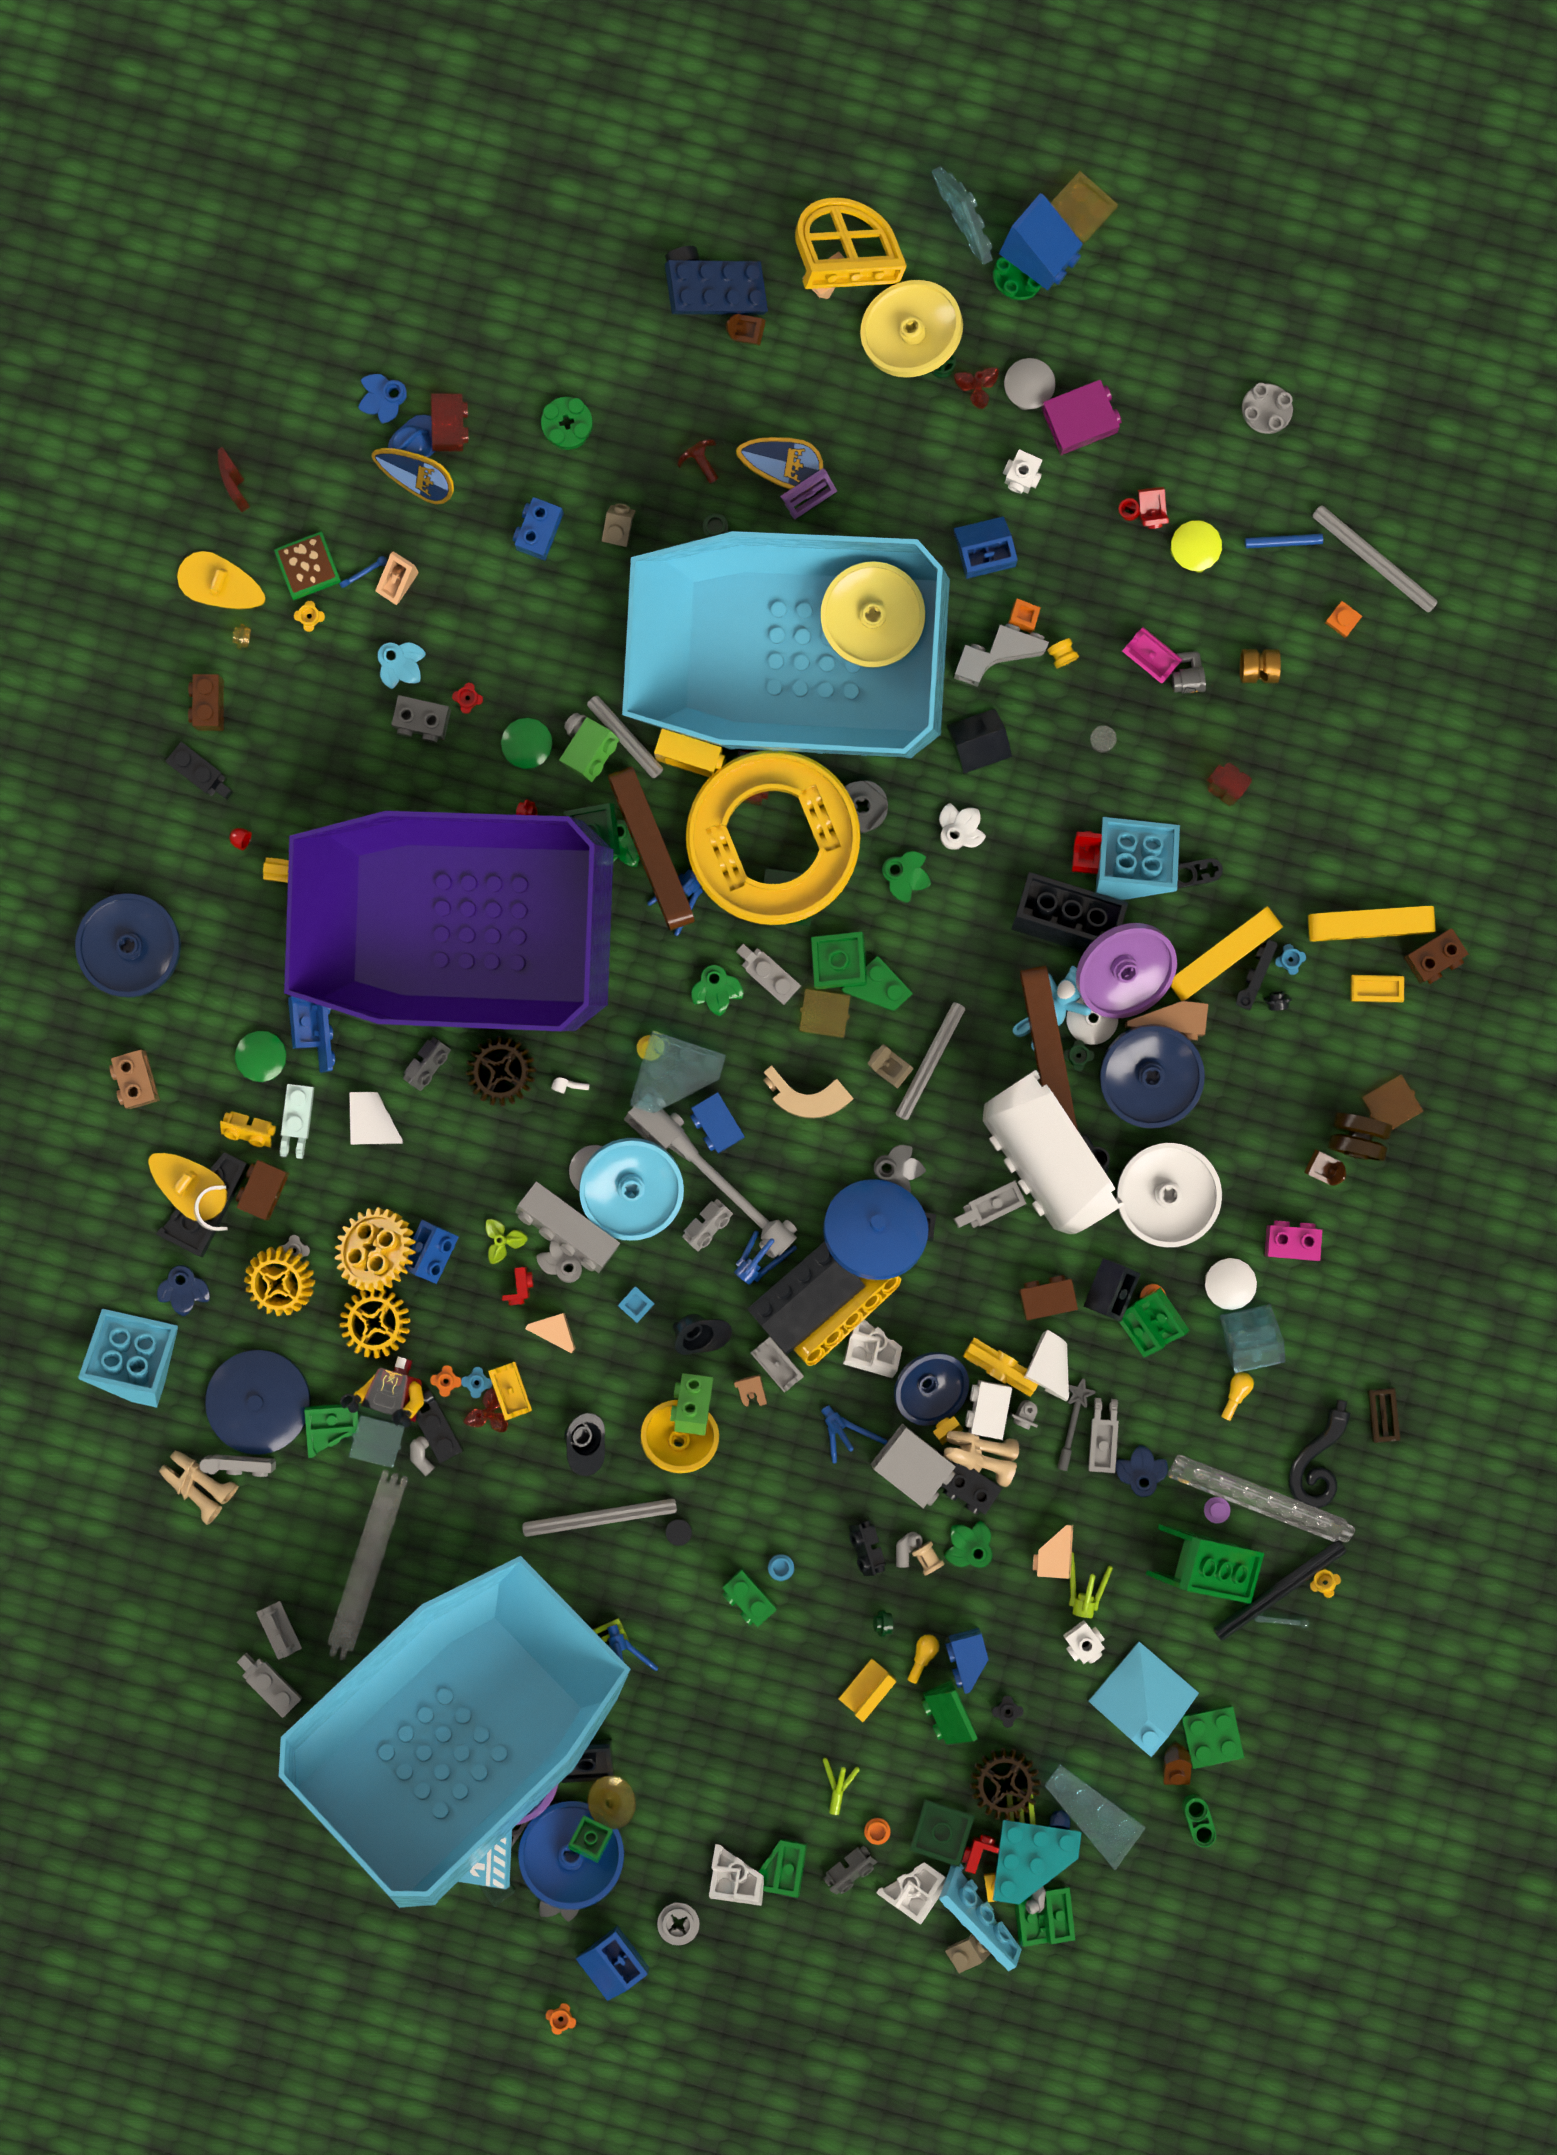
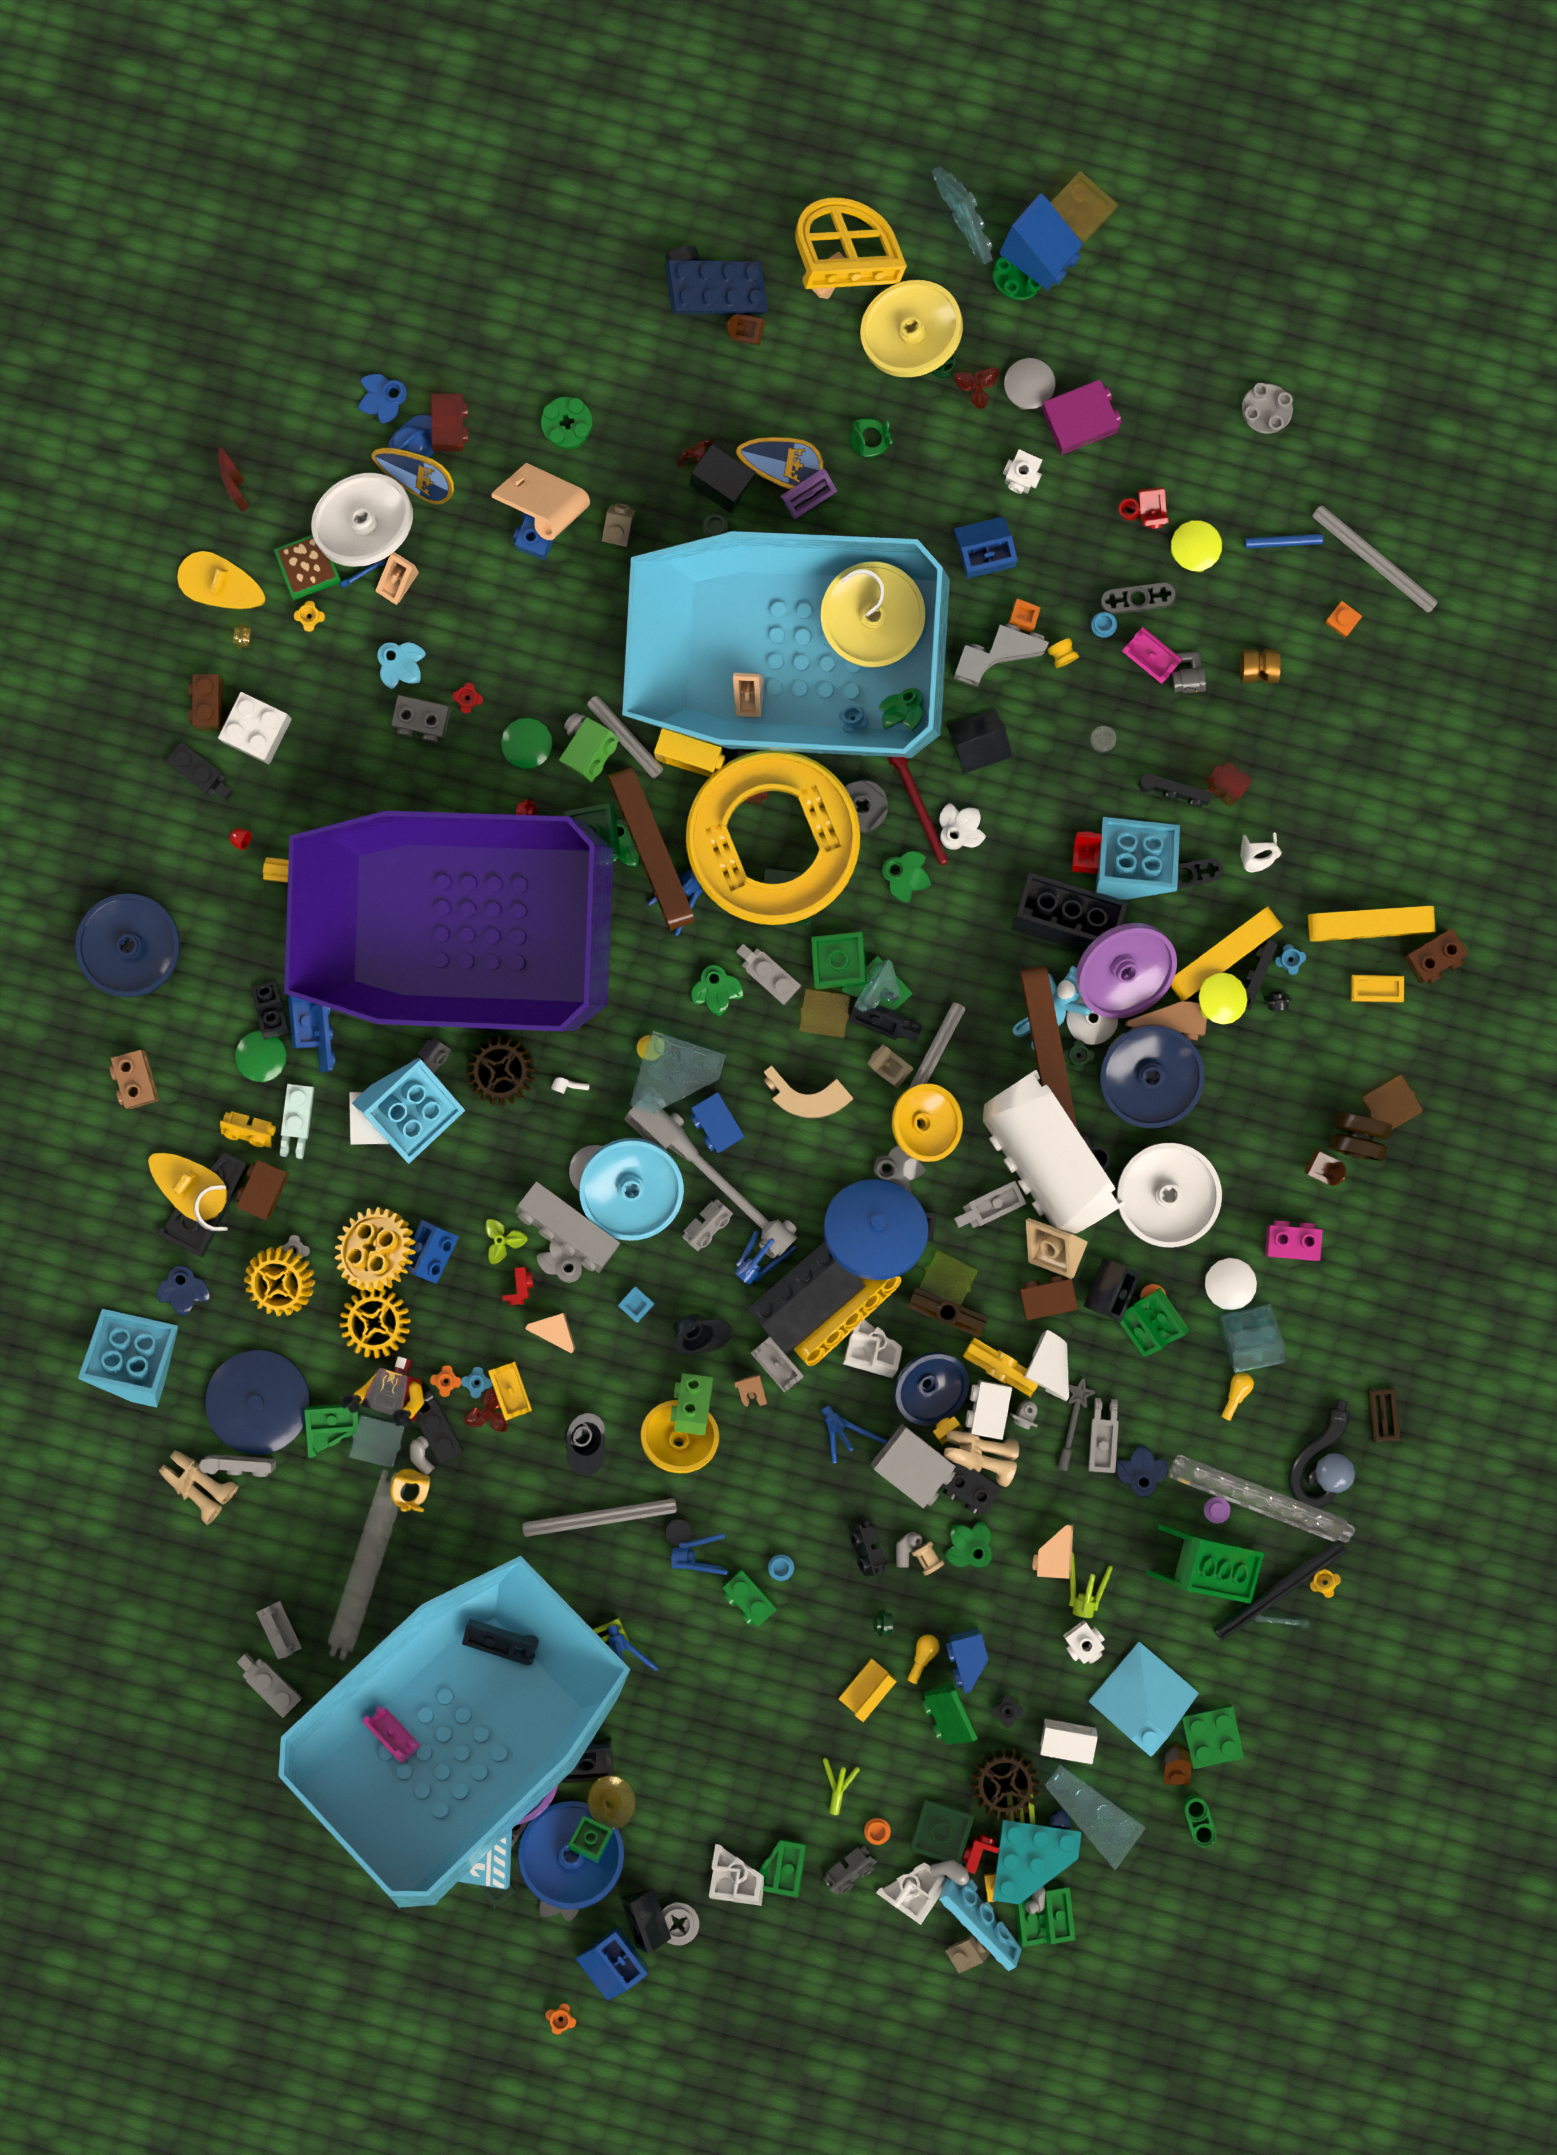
none -> white brick [218,692,292,765]
none -> black slope [251,981,289,1040]
none -> white dish [311,473,413,567]
none -> medium azure slope [352,1058,465,1164]
none -> dark pink hinge [362,1706,421,1765]
none -> yellow piece [390,1469,430,1512]
none -> black plate [462,1618,539,1665]
none -> light nougat door [492,463,590,540]
none -> black slope [620,1888,671,1953]
none -> blue plant [671,1533,728,1575]
none -> black slope [689,443,756,514]
none -> light nougat slope [733,673,764,717]
none -> dark azure plate [839,705,868,733]
none -> white helmet [841,569,884,617]
none -> black hinge [849,996,923,1042]
none -> green piece [850,419,893,458]
none -> clear light blue slope [854,960,901,1012]
none -> green plate [879,688,923,731]
none -> dark red piece [886,756,948,865]
none -> yellow dish [892,1084,963,1162]
none -> dark brown piece [907,1287,988,1338]
none -> clear neon green piece [919,1250,978,1306]
none -> light grey arm [930,1860,969,1885]
none -> tan slope [1026,1218,1088,1279]
none -> white hinge [1040,1719,1098,1764]
none -> dark azure plate [1091,612,1117,638]
none -> dark grey beam [1100,583,1175,615]
none -> black plate [1138,774,1213,808]
none -> neon yellow dish [1199,973,1247,1024]
none -> white piece [1240,833,1282,872]
none -> sand blue hair [1315,1453,1355,1494]

